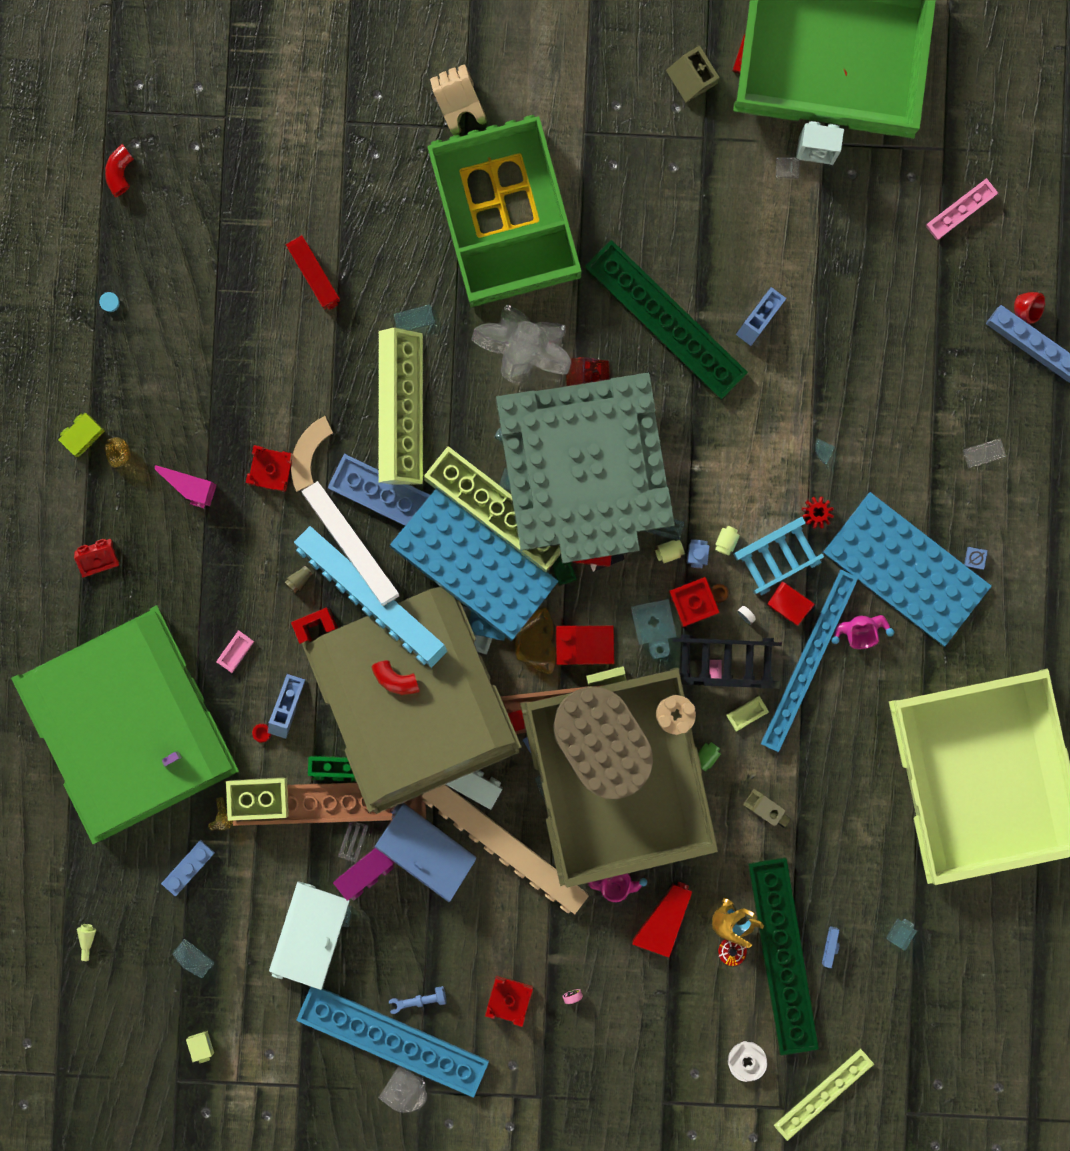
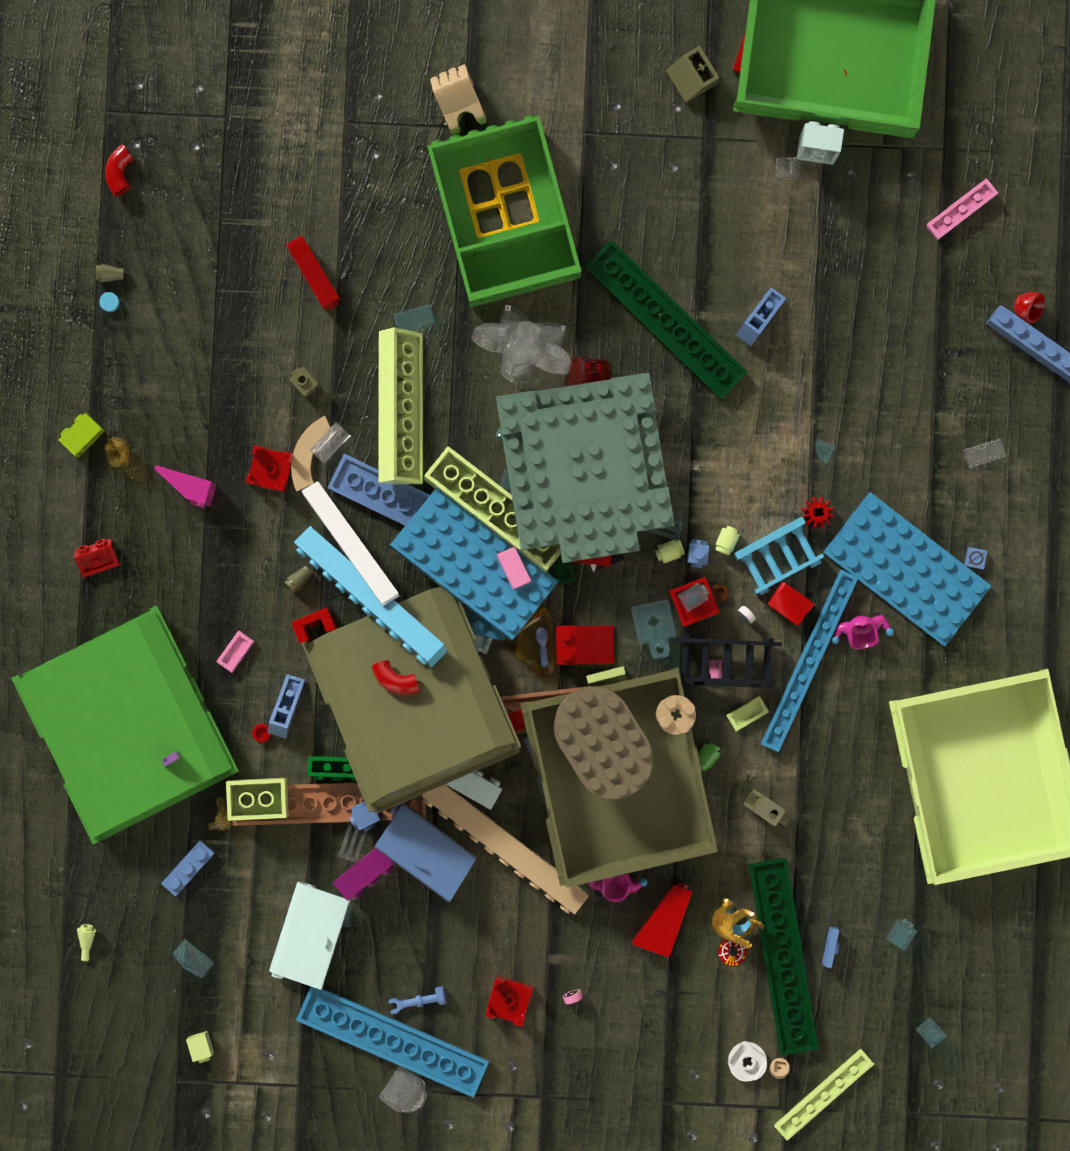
none -> olive cone [96,263,124,283]
none -> olive brick [289,367,320,398]
none -> clear tile [310,422,350,463]
none -> medium blue brick [350,801,381,831]
none -> bright pink tile [497,547,531,590]
none -> medium blue piece [535,627,549,668]
none -> clear light blue bracket [678,583,709,612]
none -> tan tile [769,1058,790,1079]
none -> clear light blue brick [916,1018,946,1048]

